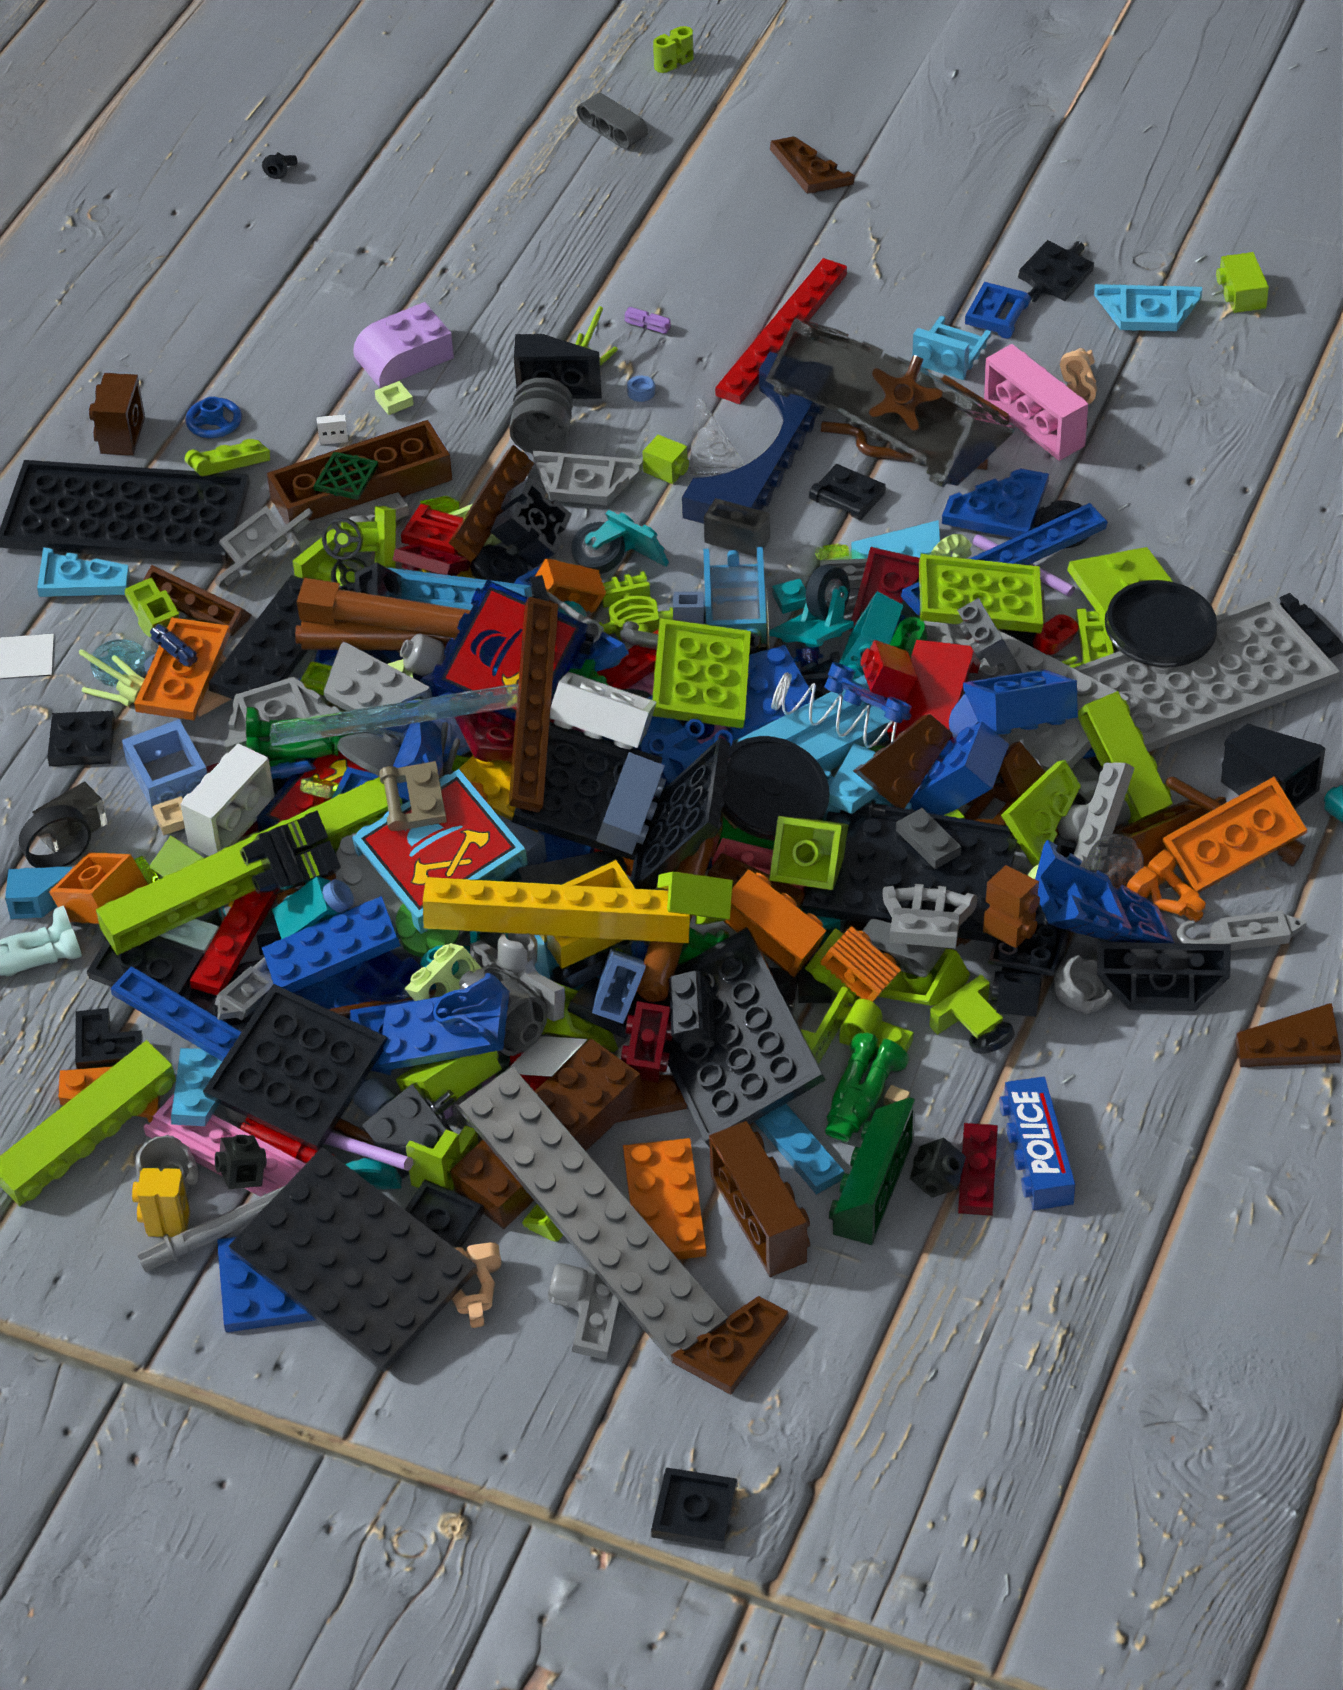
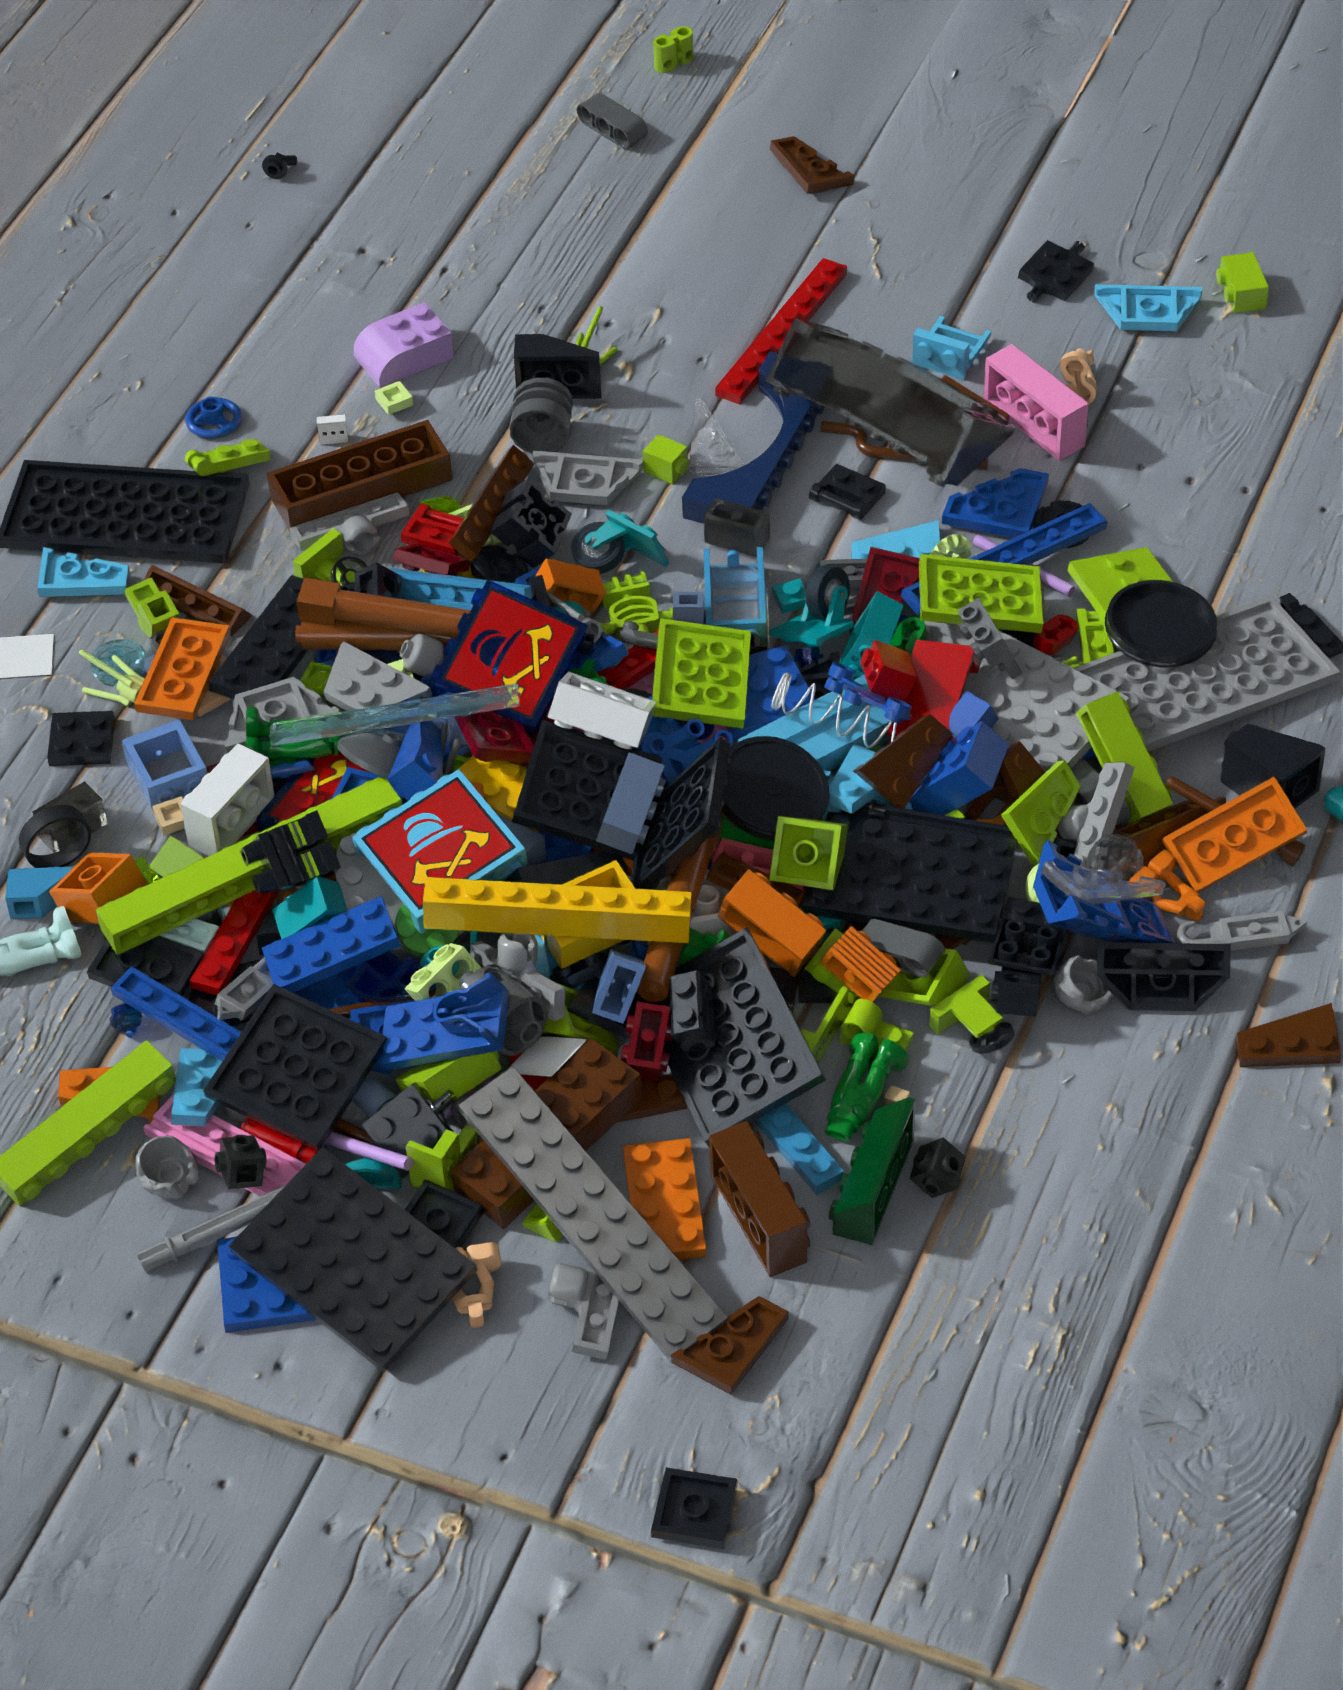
black plate [75,1008,143,1069] -> none
reddish brown brick [89,373,145,456] -> none
yellow brick [132,1168,190,1237] -> none
dark blue axle [150,624,198,667] -> none
light grey bracket [215,506,313,587] -> none
clear neon green tile [300,777,339,799] -> none
dark green window [314,452,379,500] -> none
lime piece [322,506,396,569] -> none
medium blue tile [323,879,354,913] -> none
dark tan plate [379,761,447,831] -> none
reddish brown plate [508,597,558,813] -> none
medium lavender piece [624,307,671,334] -> none
medium blue tile [627,375,655,402] -> none
lime panel [657,871,733,925] -> none
clear neon green tile [815,543,849,560] -> none
reddish brown animal [869,355,943,430] -> none
light grey plate [883,884,977,948] -> none
dark grey plate [896,808,961,869] -> none
dark red plate [958,1123,998,1216] -> none
blue slope [963,669,1078,735] -> none
blue plate [965,282,1031,339] -> none
dark orange brick [983,865,1040,948] -> none
blue brick [999,1076,1075,1211] -> none
none -> clear blue plate [109,1003,143,1038]
none -> clear wing [1041,861,1166,905]

